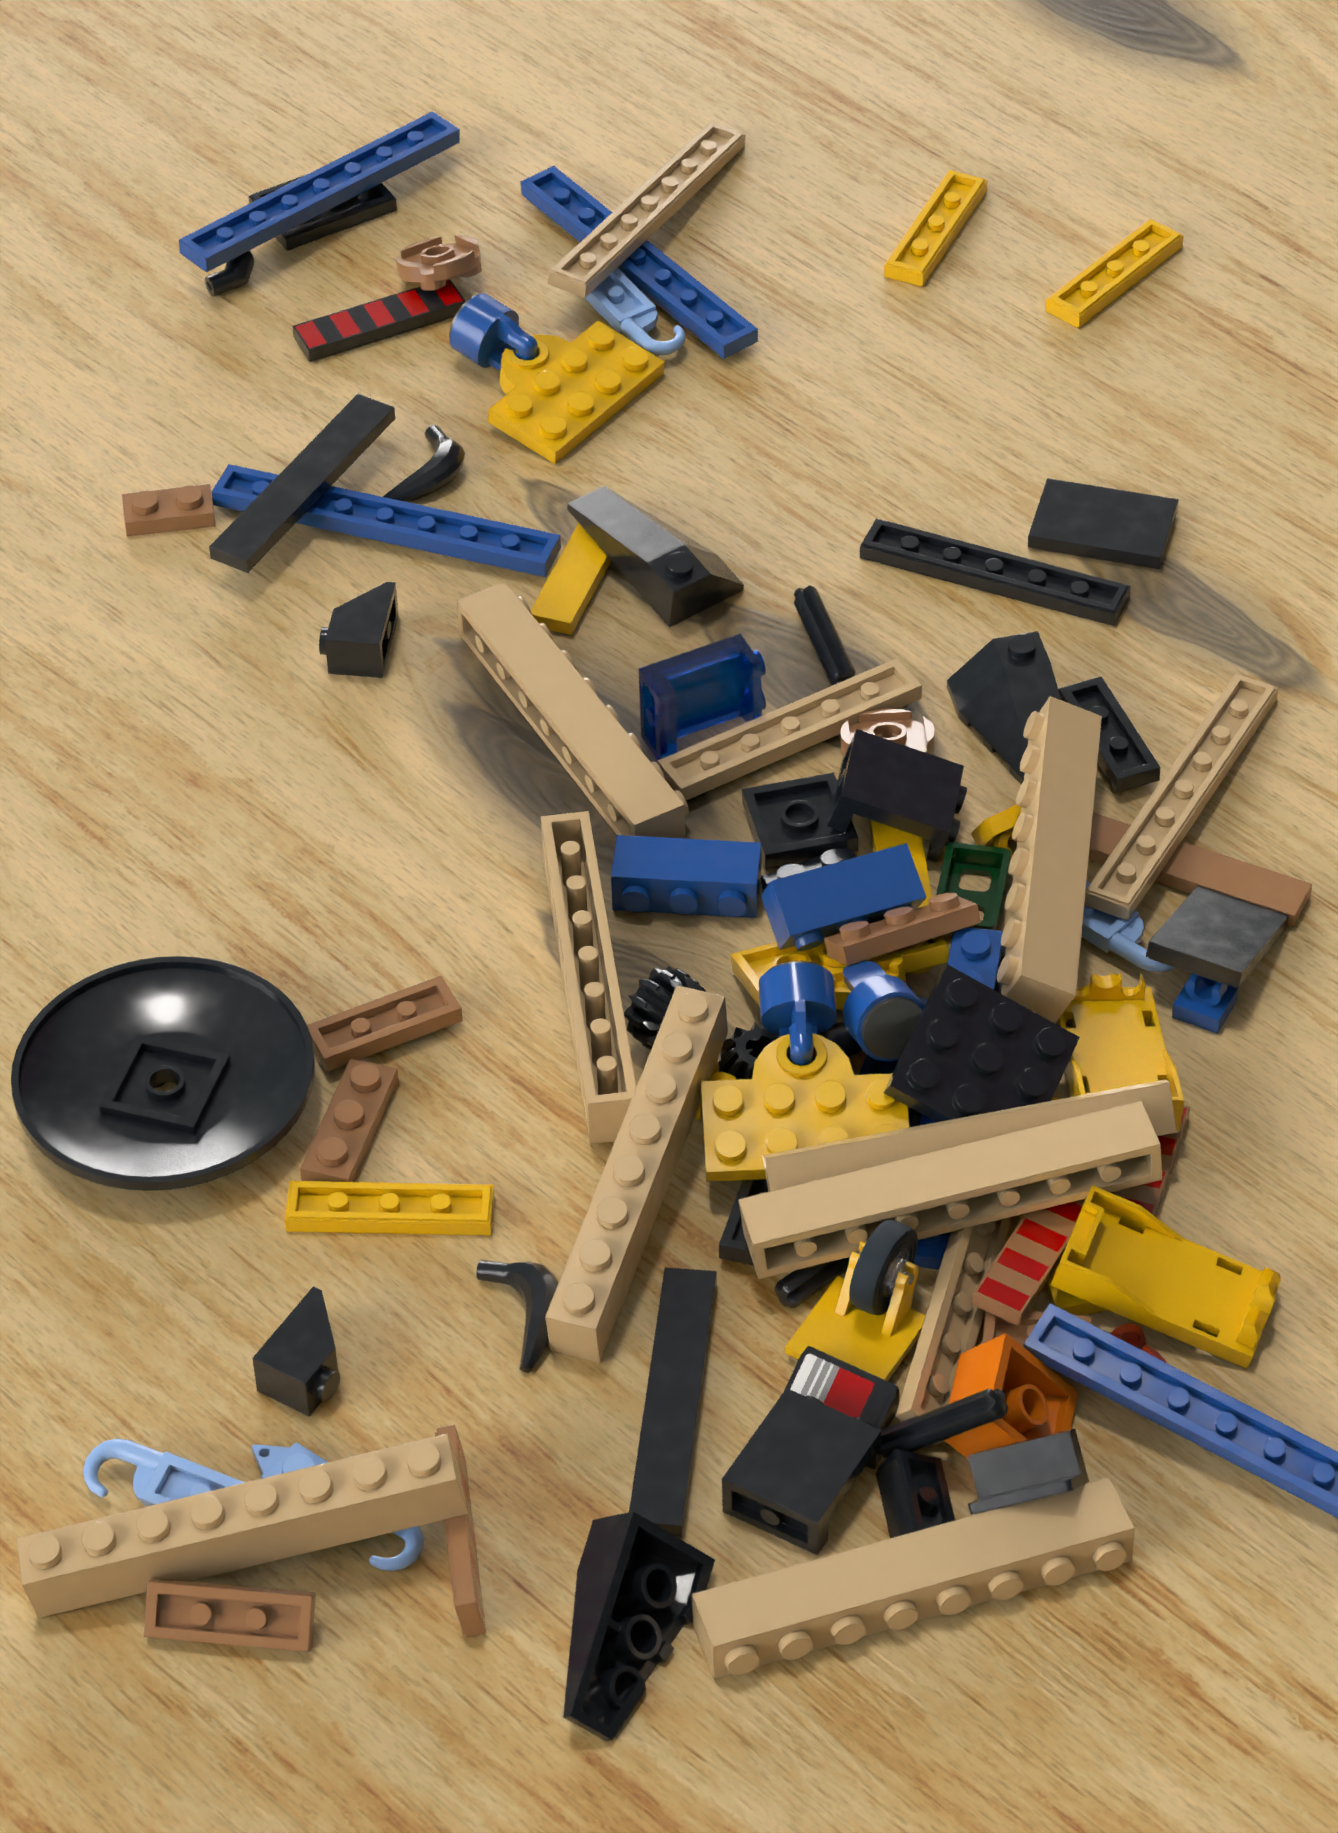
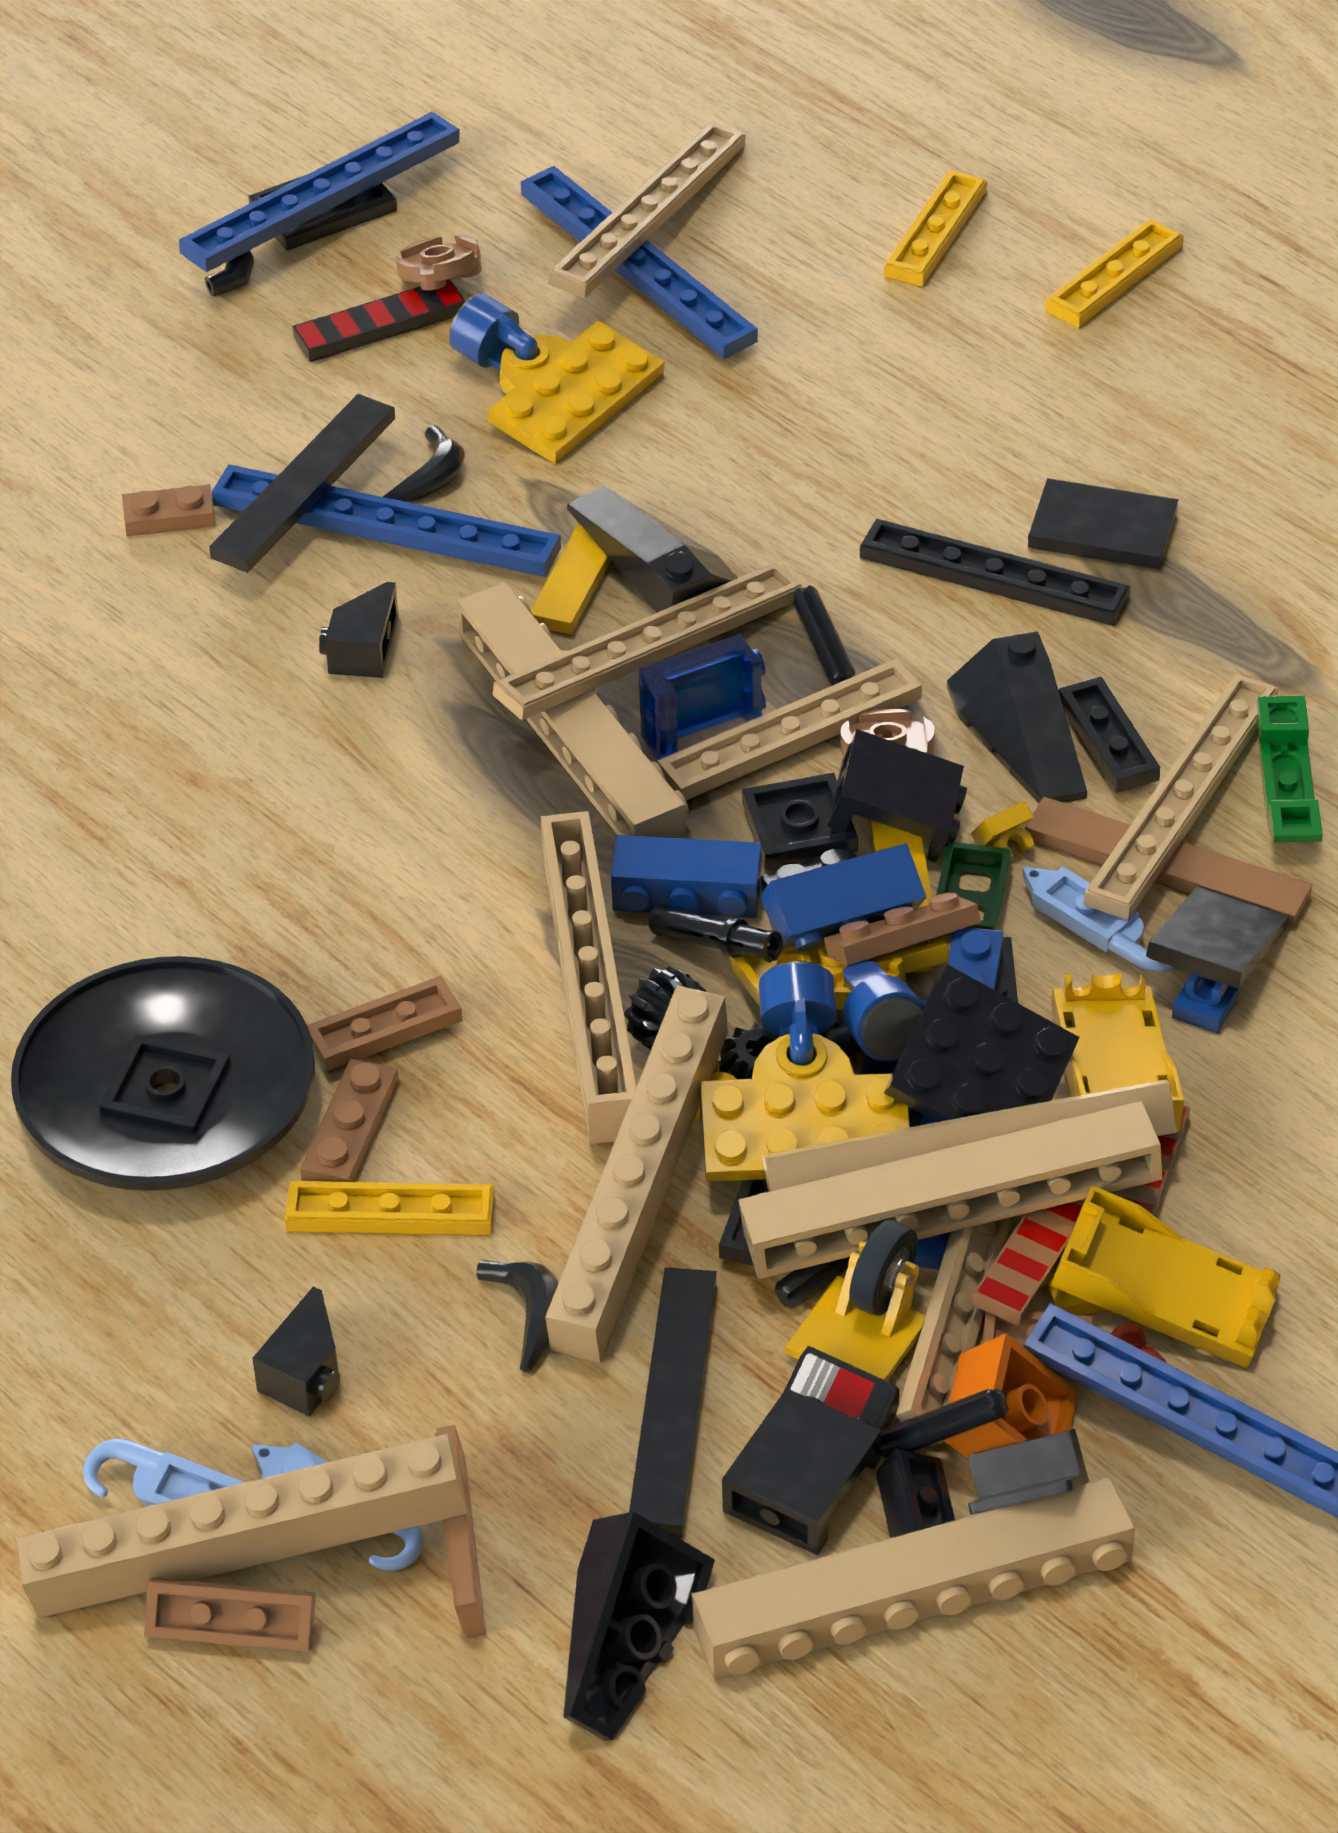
light blue plate [585,268,685,356] -> none
tan brick [997,696,1102,1023] -> none
none -> tan tile [492,563,804,720]
none -> black pin [648,904,783,963]
none -> green slope [1257,695,1323,843]

